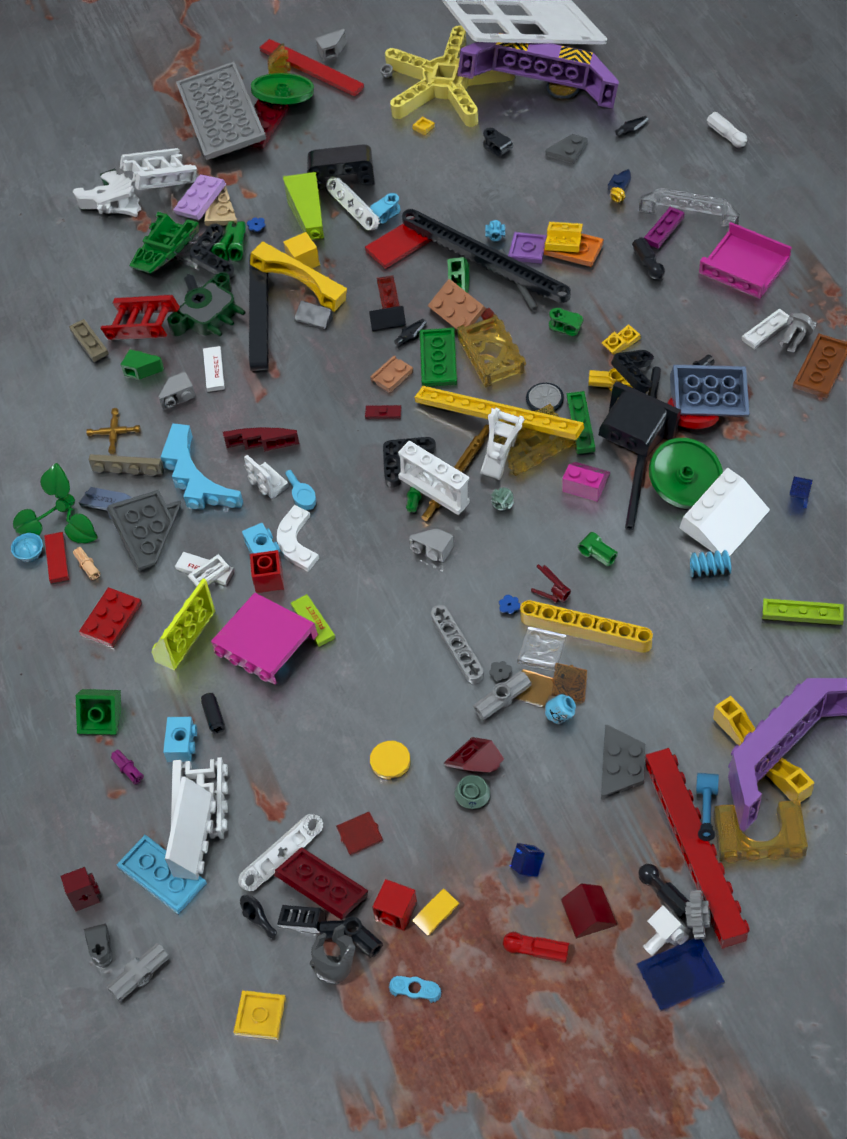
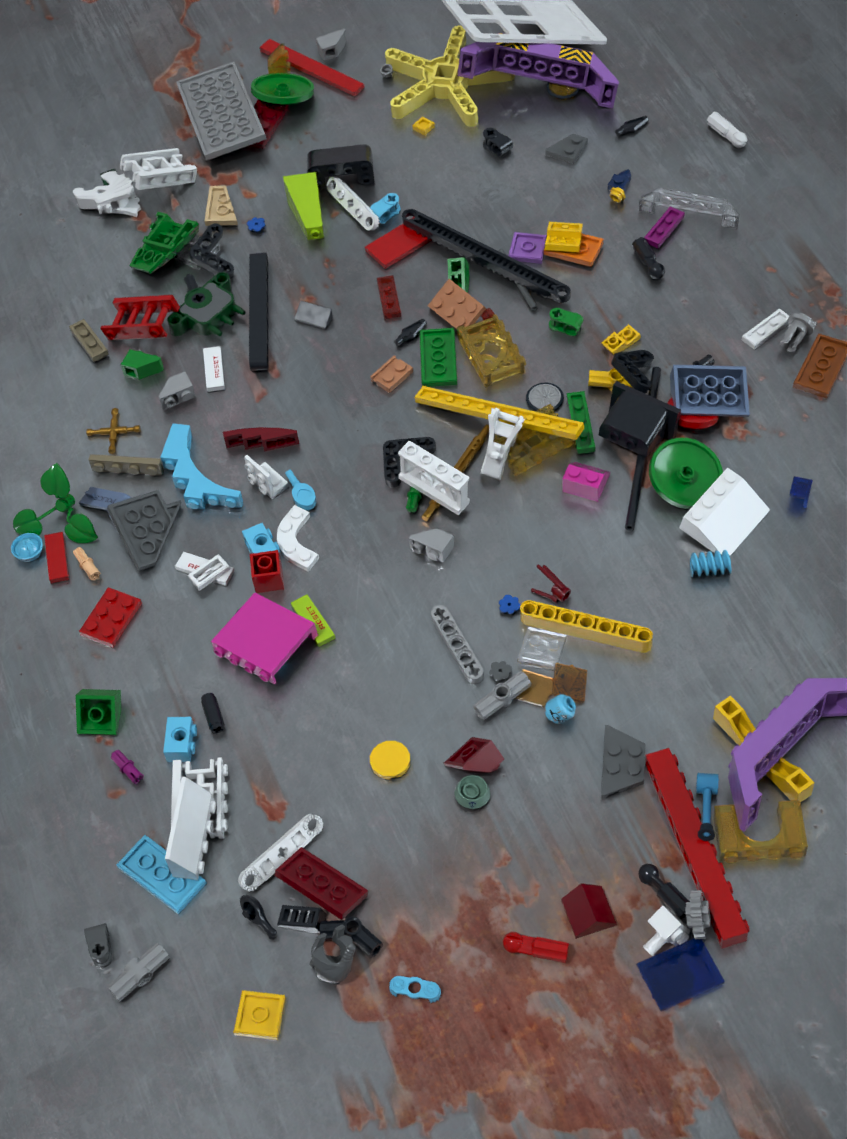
dark red brick [60,867,101,912] -> none
neon yellow slope [151,578,216,671] -> none
lavender plate [173,174,226,220] -> none
green piece [211,221,246,262] -> none
yellow arch [250,241,347,312] -> none
yellow head [283,232,320,269] -> none
clear red piece [336,812,383,855] -> none
dark red piece [365,405,402,419] -> none
black slope [369,306,406,331] -> none
red head [372,879,417,931] -> none
yellow slope [412,888,460,936] -> none
medium azure gear [485,220,505,241] -> none
sand green gear [491,487,514,511] -> none
clear blue panel [510,843,545,877] -> none
green piece [577,532,618,566] -> none
dark pink panel [699,222,792,299] -> none
lime plate [762,598,844,625] -> none

